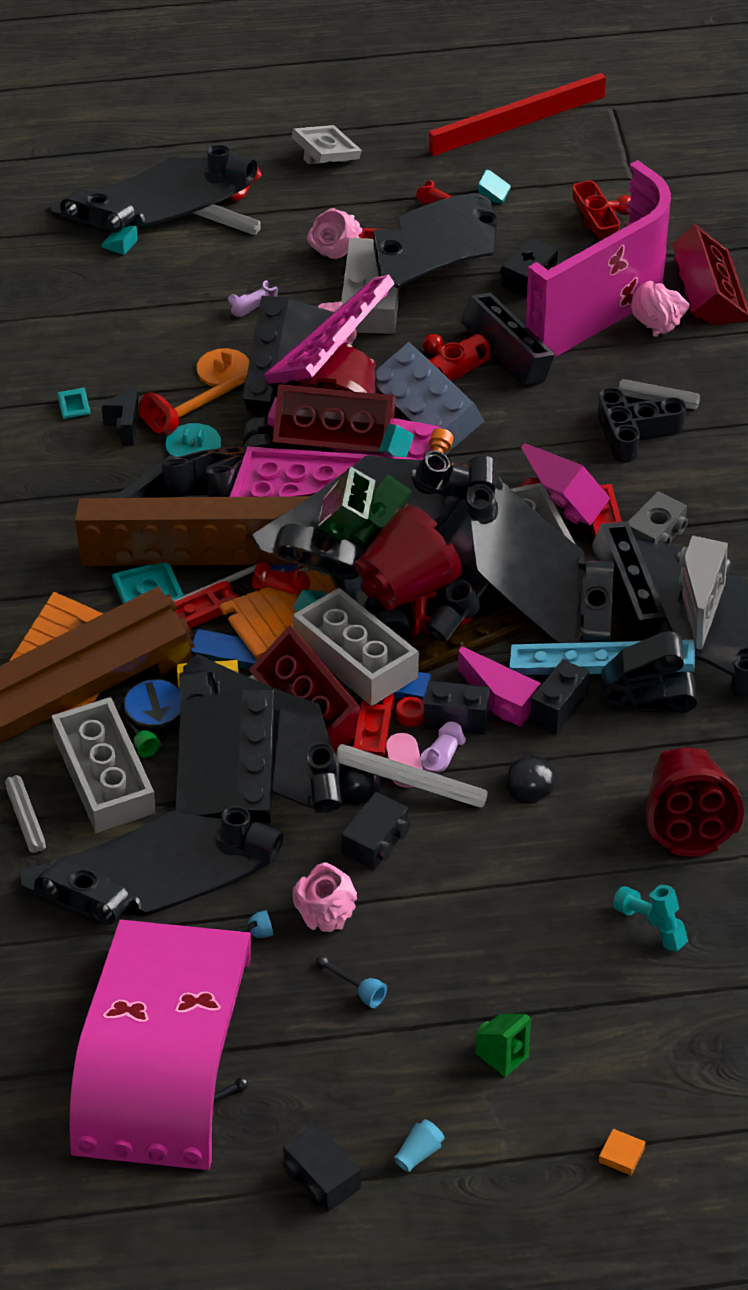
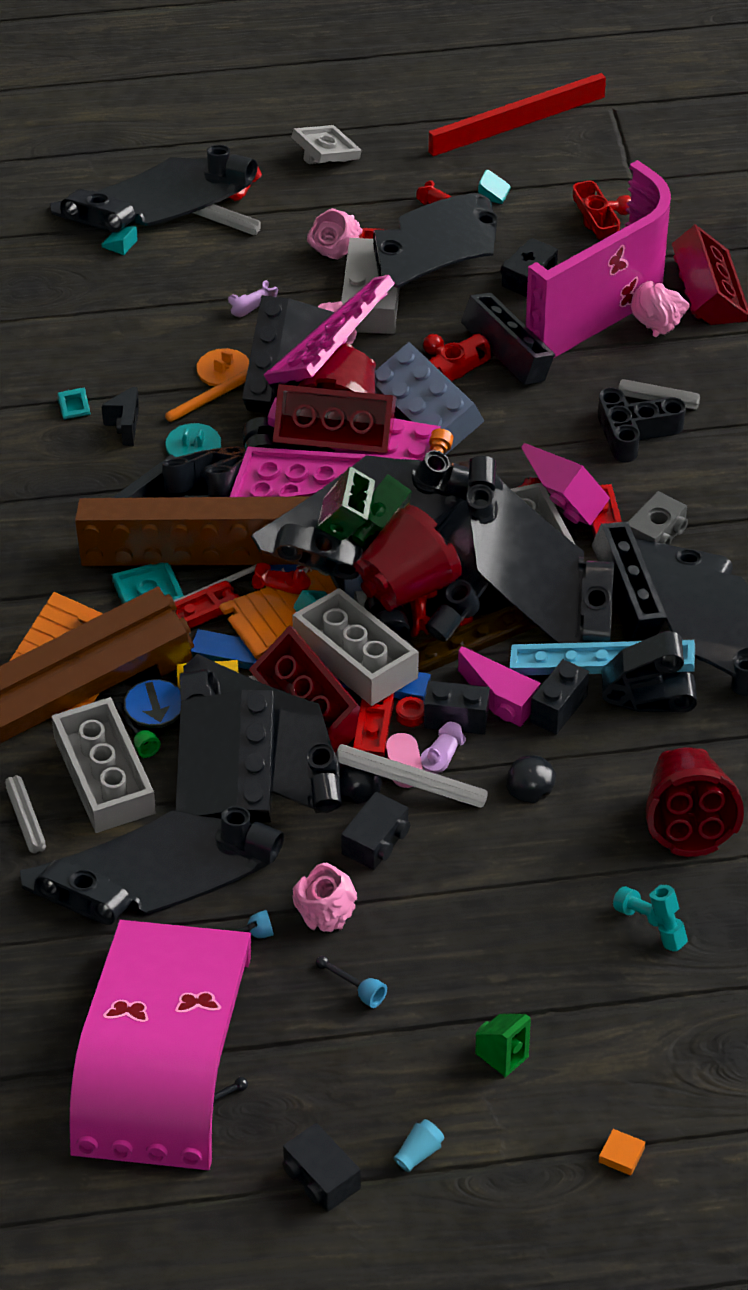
red plate [138,392,179,436] -> none
teal slope [378,424,414,457] -> none
light grey slope [679,536,728,650] -> none

